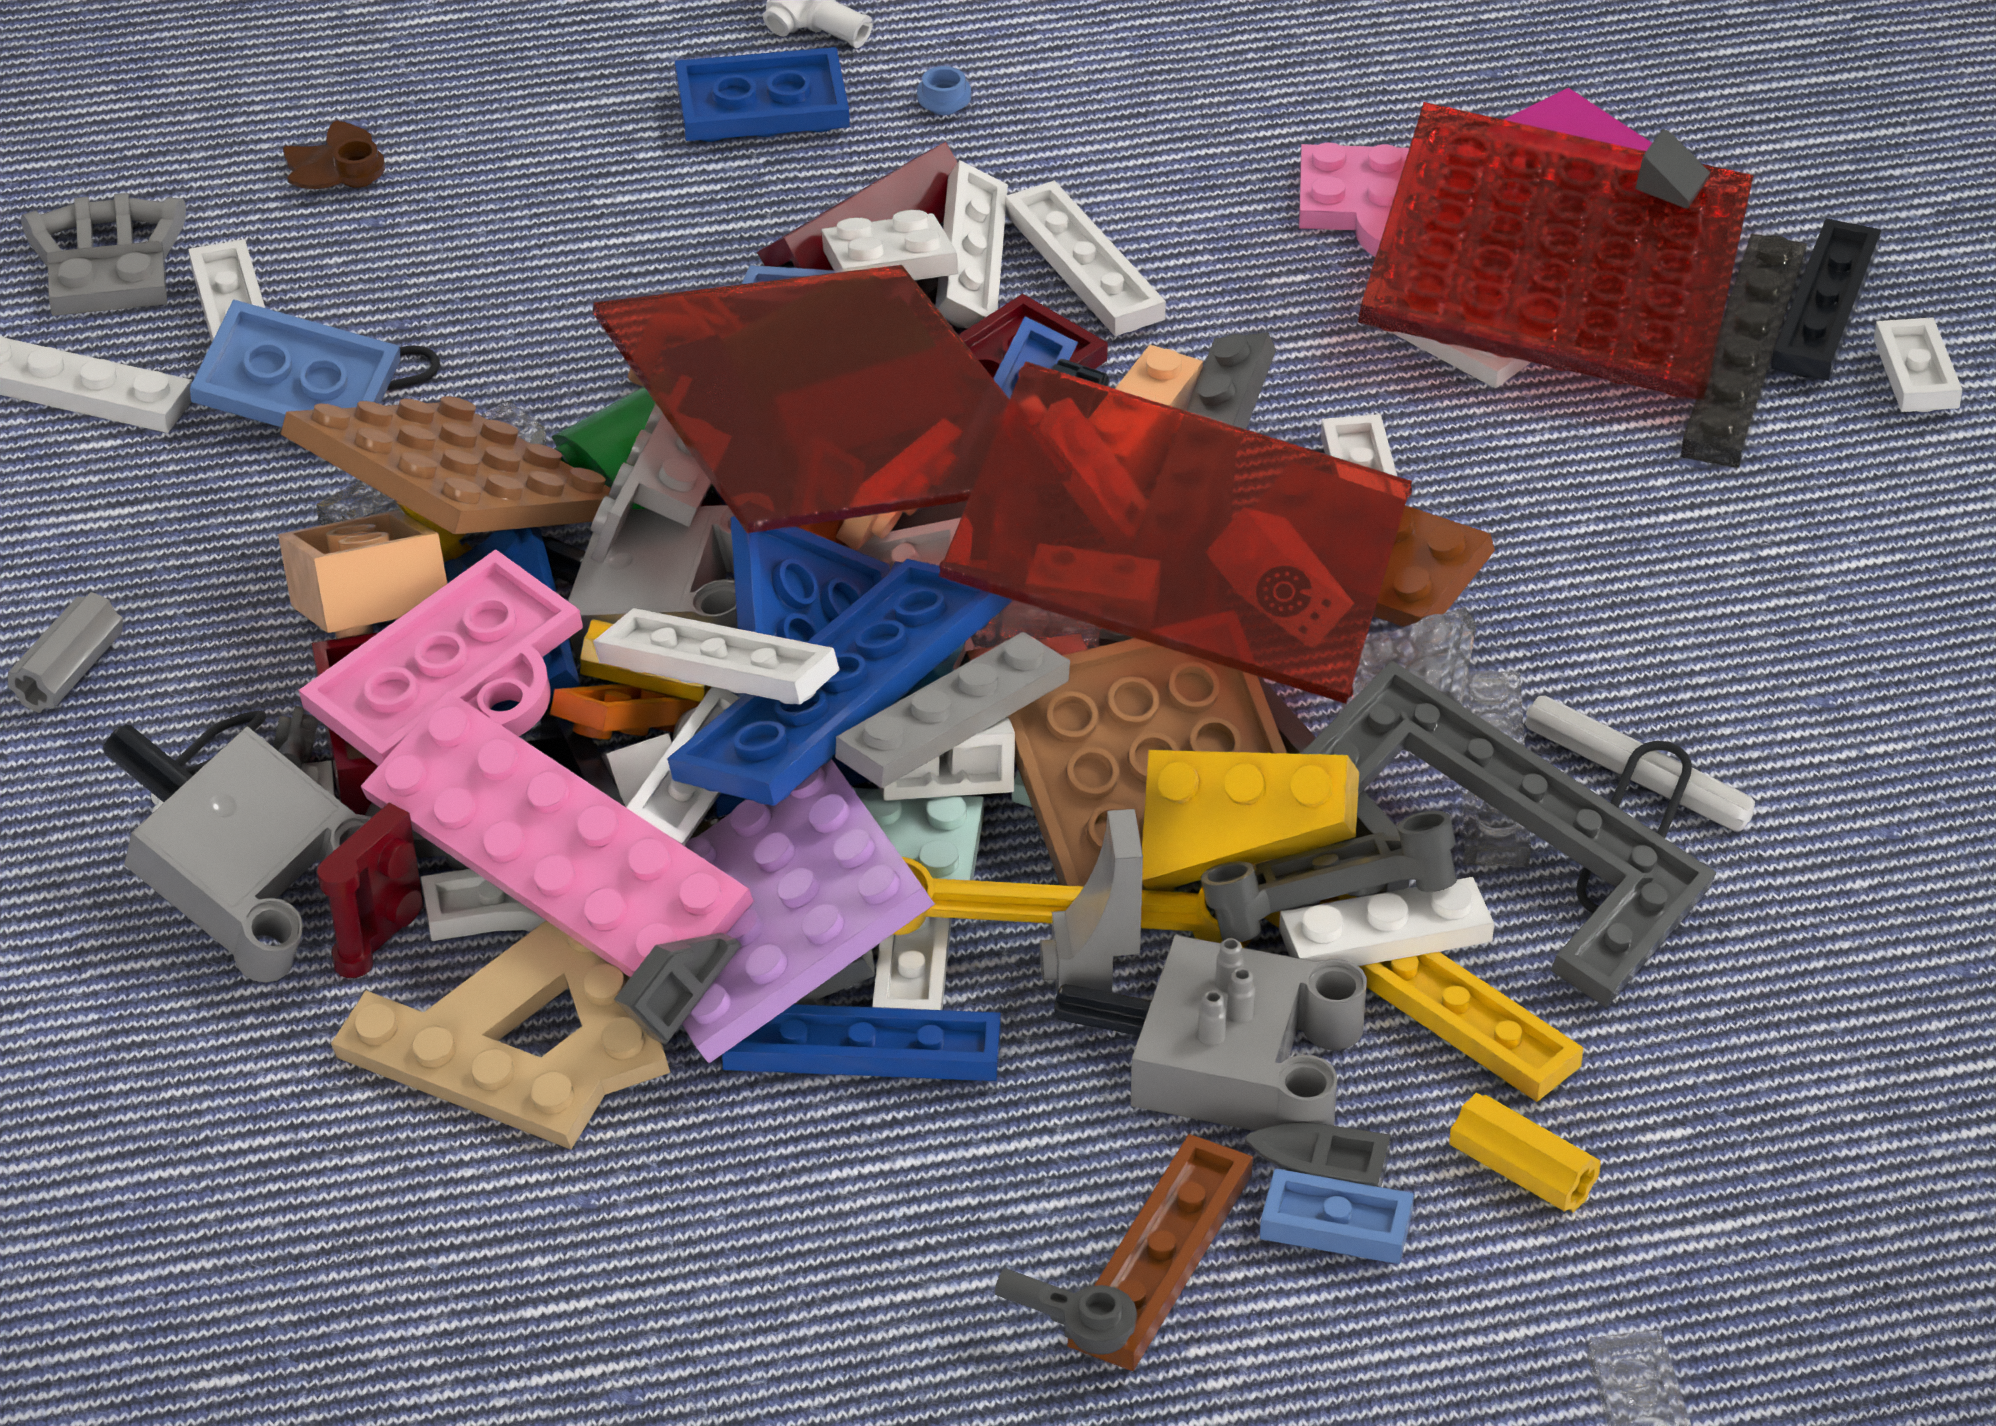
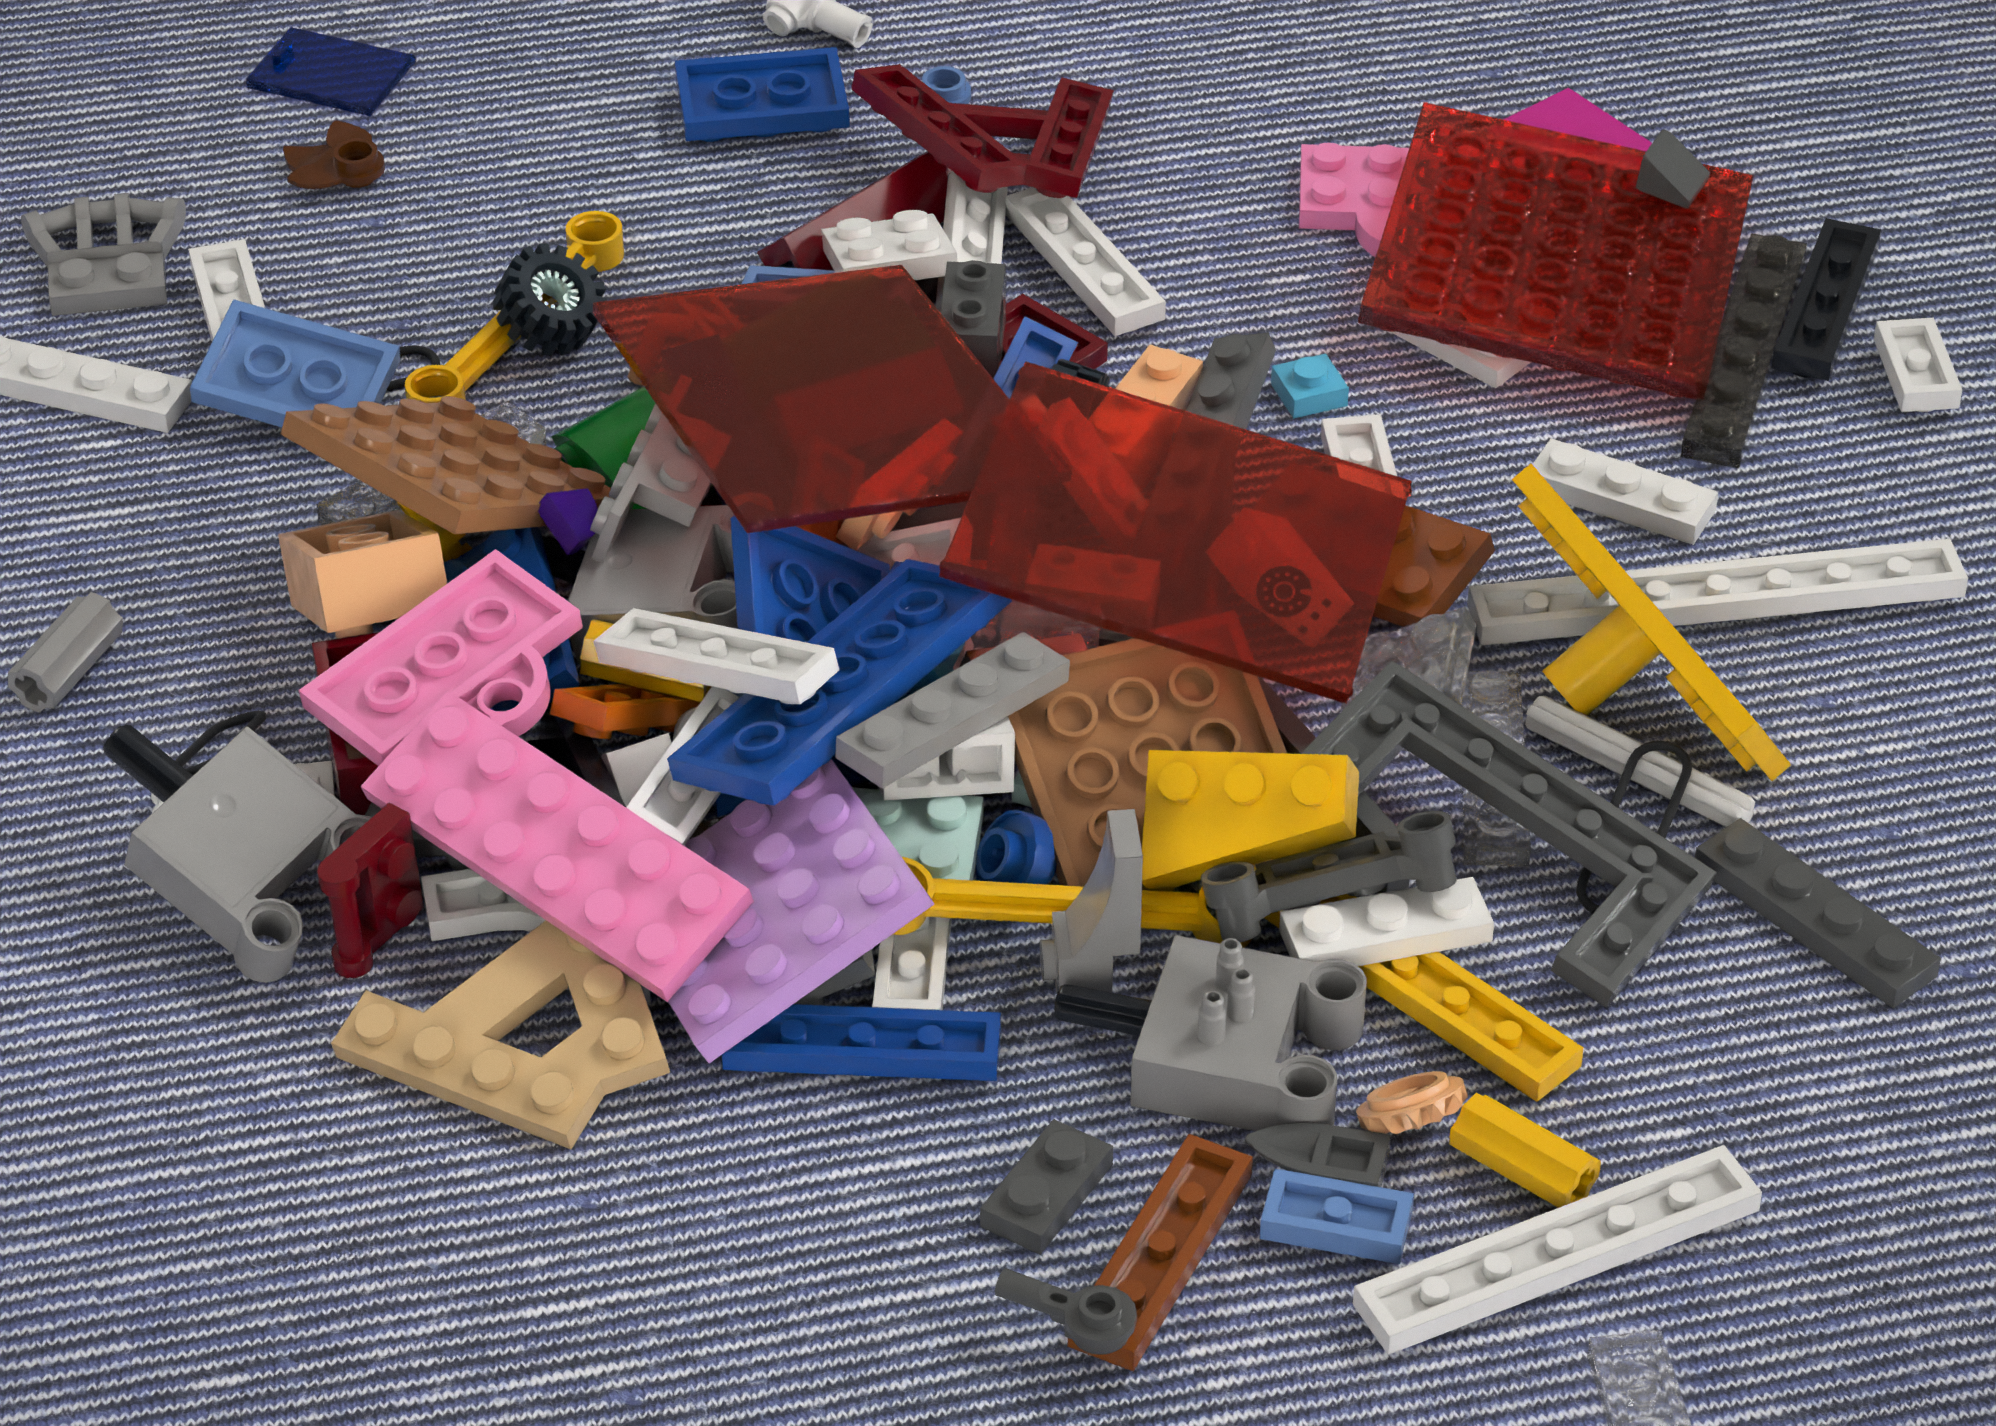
dark grey plate [273,705,318,769] -> none
dark grey tile [614,933,742,1045] -> none
none -> clear blue container [246,27,416,116]
none -> yellow piece [405,211,624,403]
none -> black bush [493,243,607,356]
none -> dark purple tile [539,488,598,555]
none -> dark red plate [851,64,1114,198]
none -> dark grey brick [937,260,1006,392]
none -> blue plate [975,810,1057,885]
none -> dark grey plate [980,1119,1113,1255]
none -> medium azure plate [1271,353,1349,419]
none -> white plate [1353,1145,1762,1355]
none -> light nougat gear [1356,1071,1468,1135]
none -> white plate [1467,539,1968,645]
none -> yellow plate [1512,463,1791,781]
none -> white plate [1532,438,1718,545]
none -> dark grey plate [1695,818,1941,1008]

